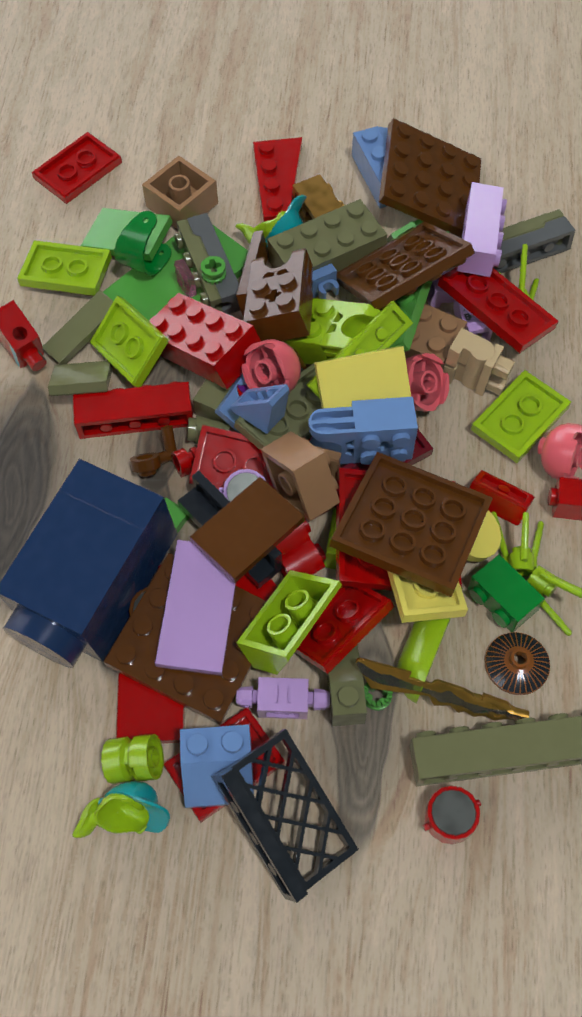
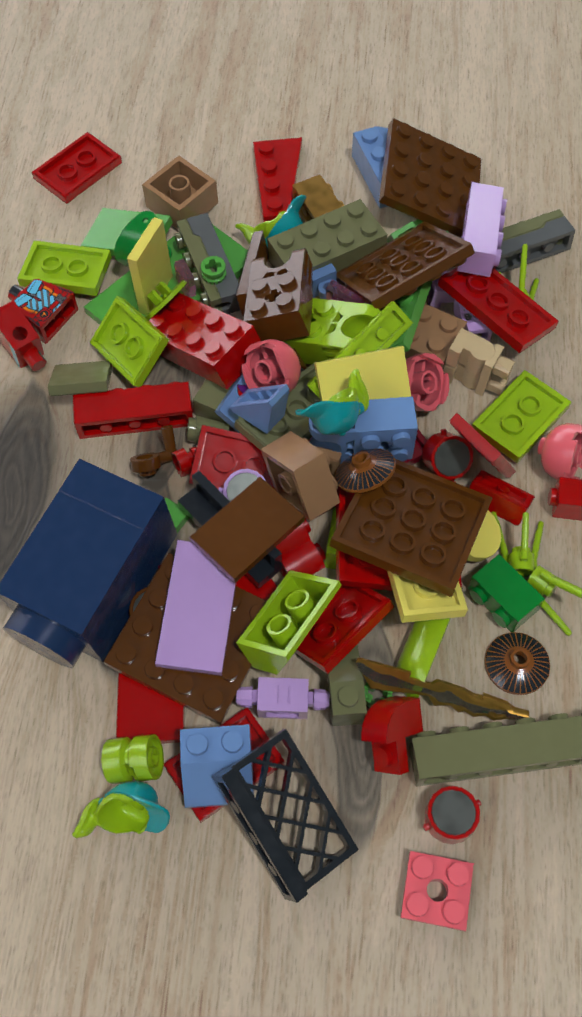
olive tile [42,290,113,365] -> none
none -> torso [8,279,79,344]
none -> light yellow tile [127,217,173,315]
none -> lime piece [145,280,187,320]
none -> teal hair [295,369,369,436]
none -> clear pink plate [326,279,366,304]
none -> dish [335,449,396,493]
none -> red brick [361,696,423,775]
none -> coral piece [400,851,474,931]
none -> piece [422,429,473,481]
none -> red tile [449,413,516,478]

